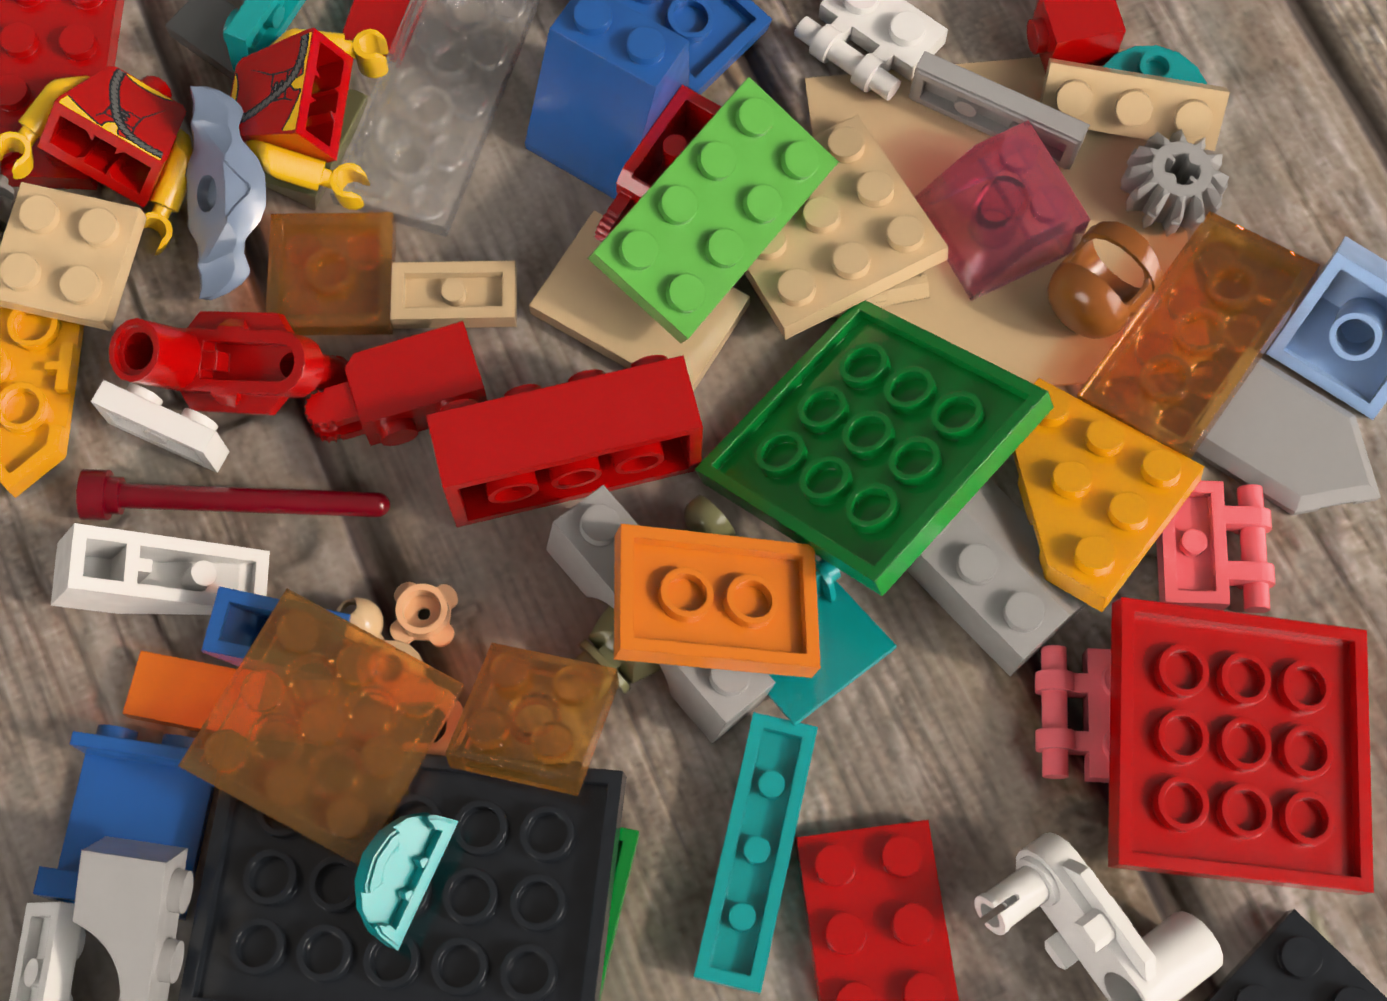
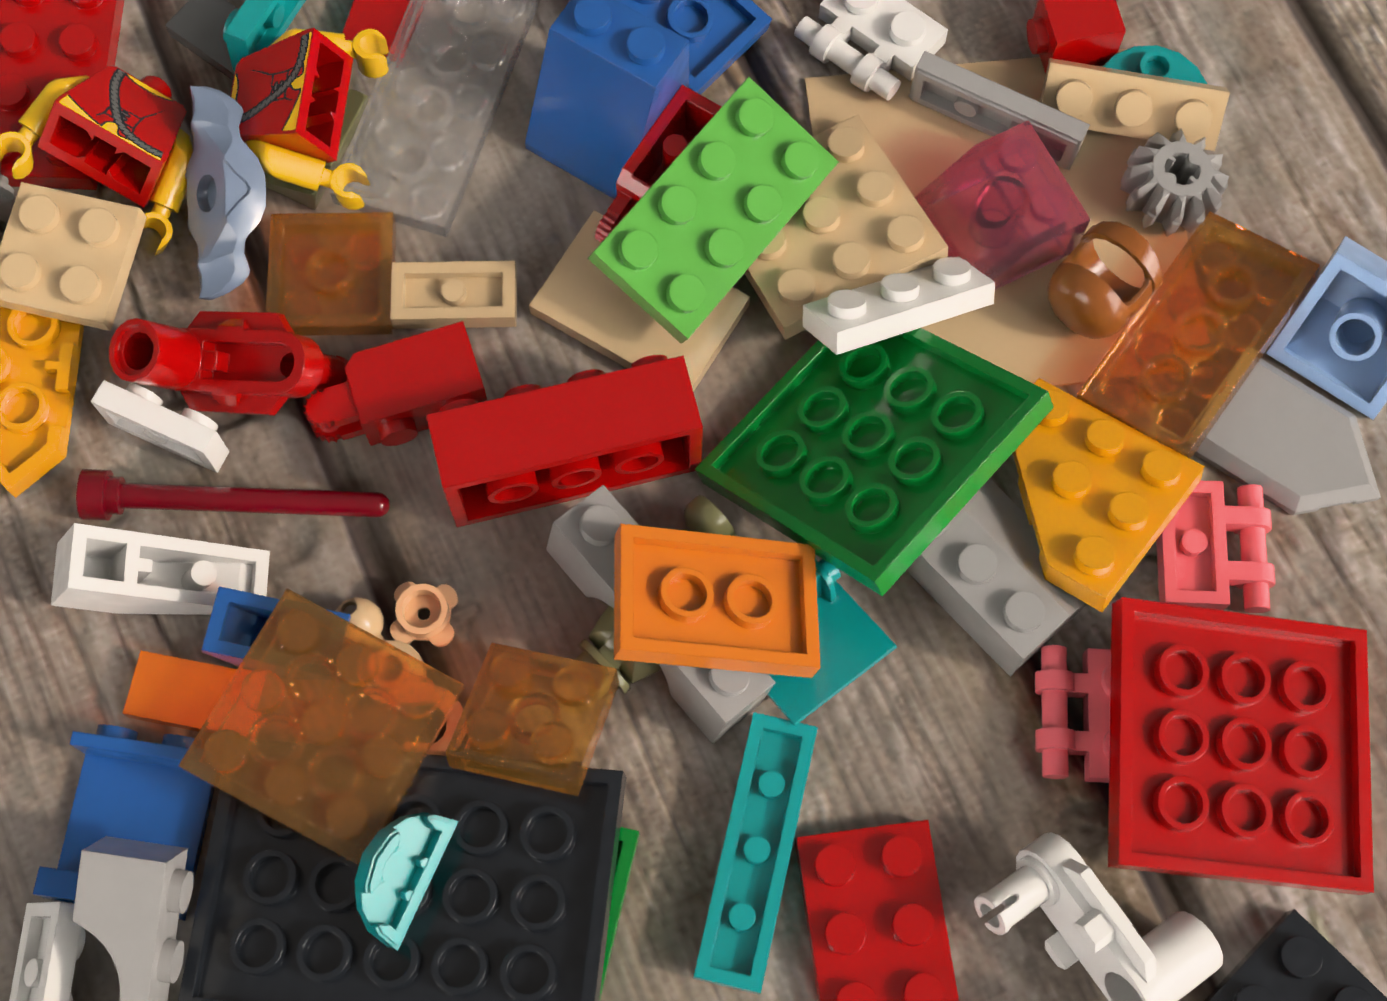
none -> white plate [803,256,995,355]

